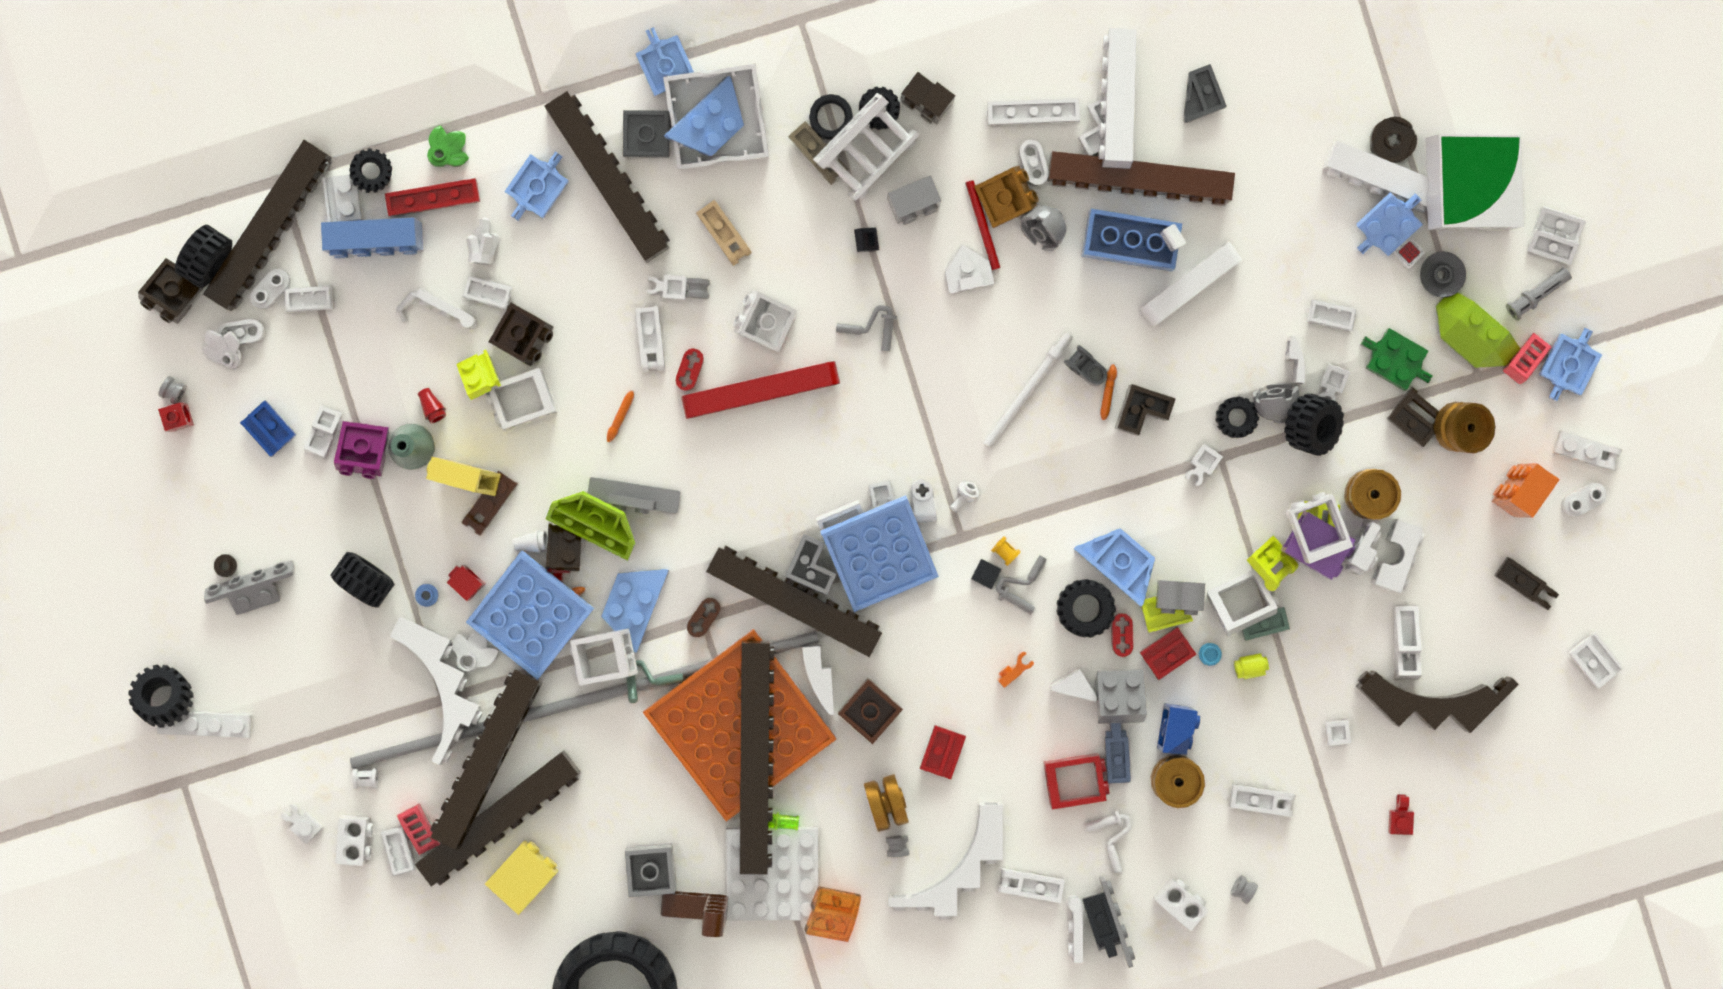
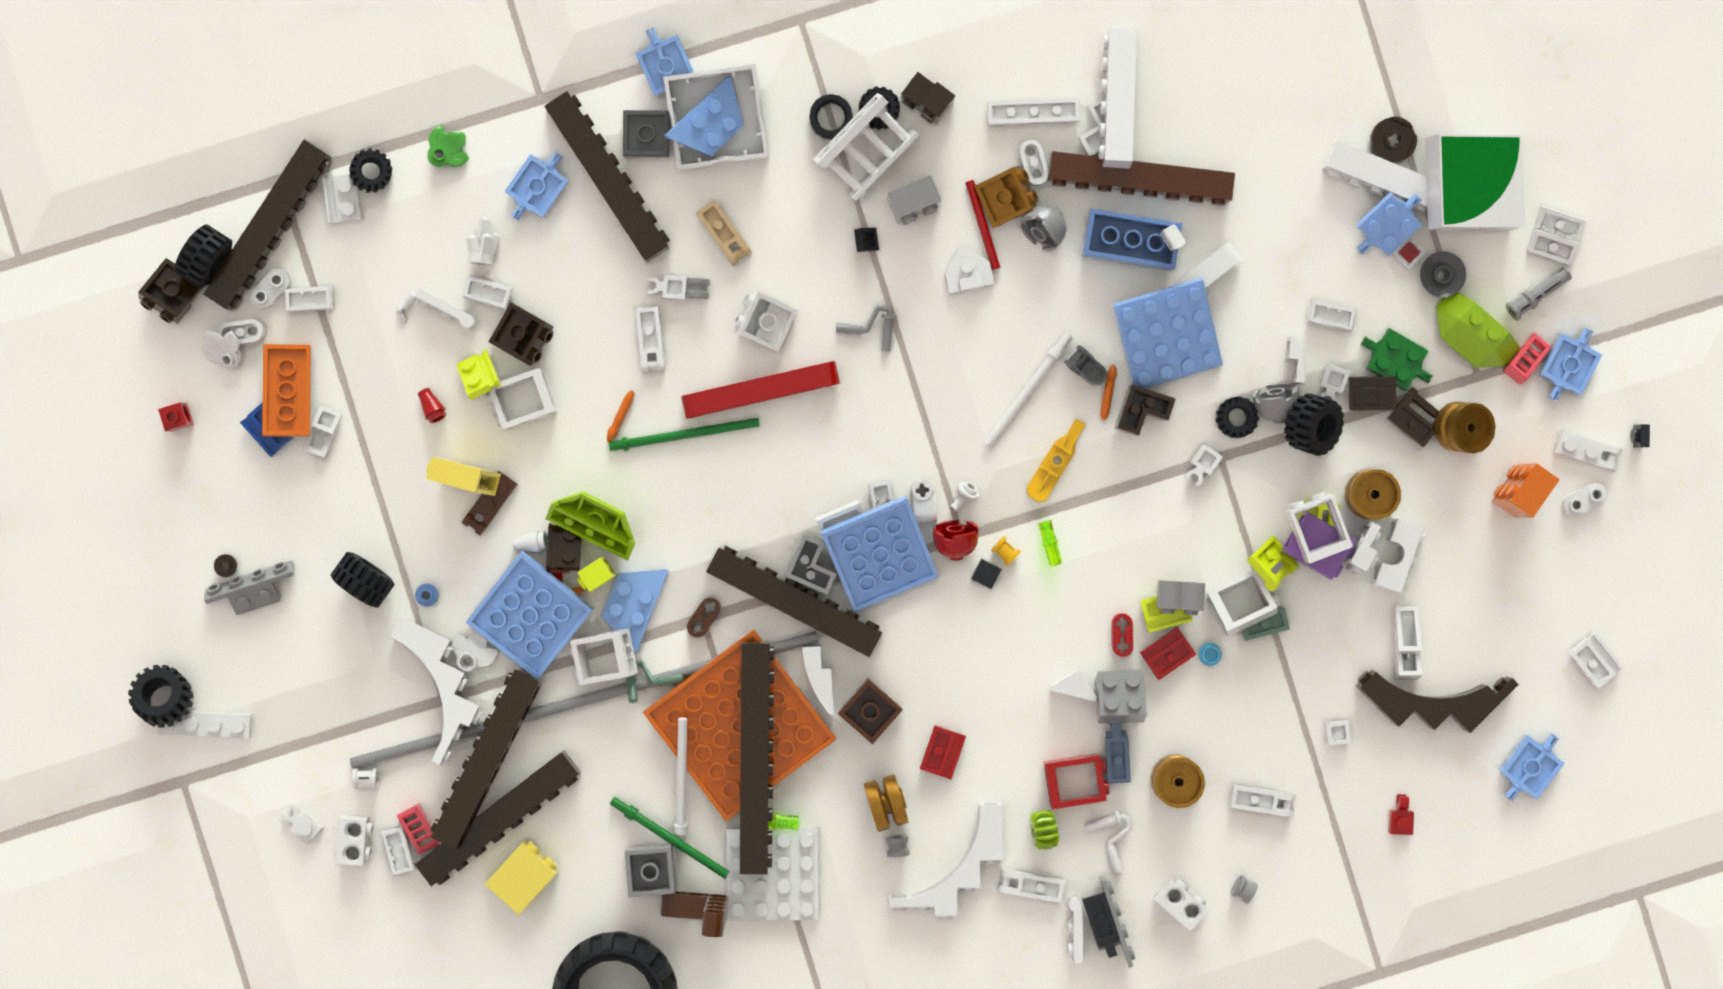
light grey wheel [158,376,187,404] -> none
medium blue brick [321,218,423,259] -> none
magenta plate [334,421,389,479] -> none
red plate [384,178,481,217] -> none
sand green cone [388,424,435,470] -> none
red brick [446,565,486,601] -> none
light grey bracket [587,477,681,514] -> none
red beam [675,348,704,391] -> none
dark tan plate [788,121,848,185] -> none
clear orange slope [804,886,861,942] -> none
light grey piece [996,555,1047,615] -> none
orange plate [997,651,1034,688] -> none
black tyre [1056,579,1116,638] -> none
light blue wing [1074,528,1155,607] -> none
blue slope [1157,703,1200,755] -> none
dark grey wing [1183,64,1227,124] -> none
neon yellow brick [1234,653,1269,680] -> none
dark brown hinge [1494,557,1559,610] -> none
none -> orange plate [262,344,311,437]
none -> neon yellow brick [577,556,617,592]
none -> green bar [609,418,760,451]
none -> green bar [610,797,730,879]
none -> white bar [673,717,687,852]
none -> red cylinder [933,520,979,561]
none -> yellow piece [1026,419,1086,502]
none -> lime gear [1030,810,1059,850]
none -> clear neon green axle [1038,520,1062,566]
none -> light blue plate [1112,278,1223,388]
none -> dark brown plate [1349,376,1397,411]
none -> light blue plate [1499,733,1565,801]
none -> black plate [1630,424,1650,448]

